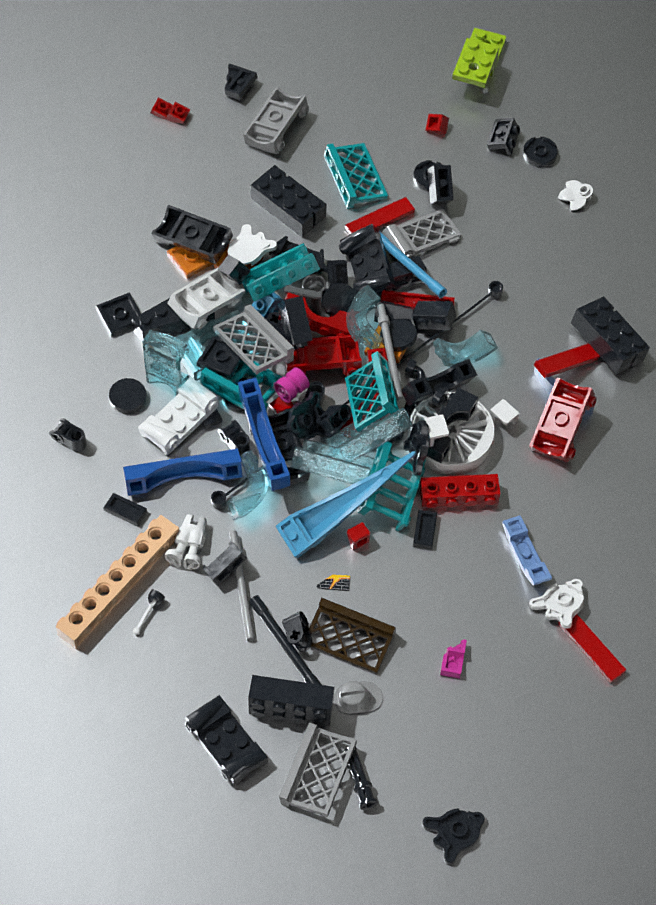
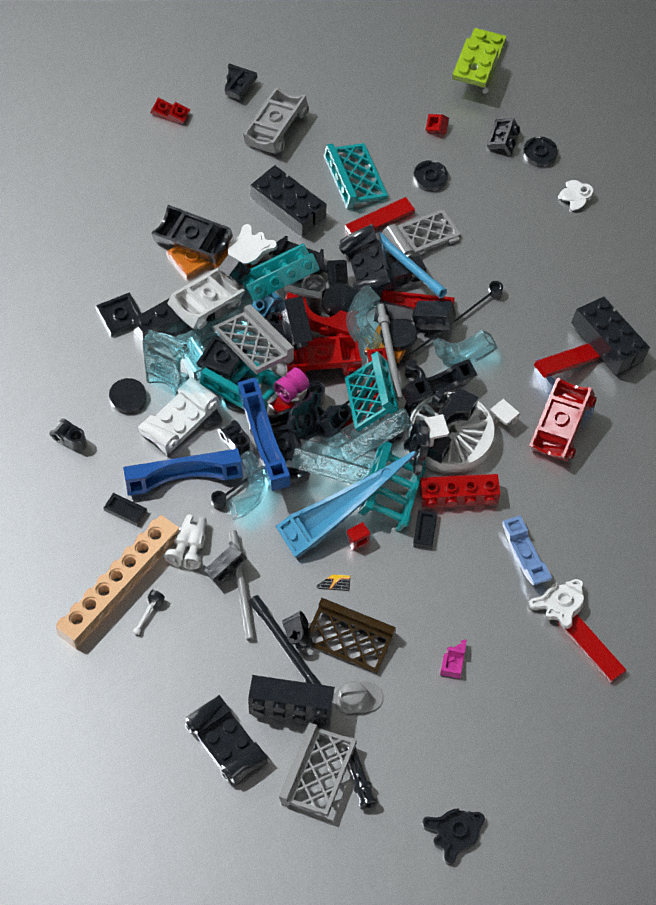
black brick [428,165,454,204] -> none

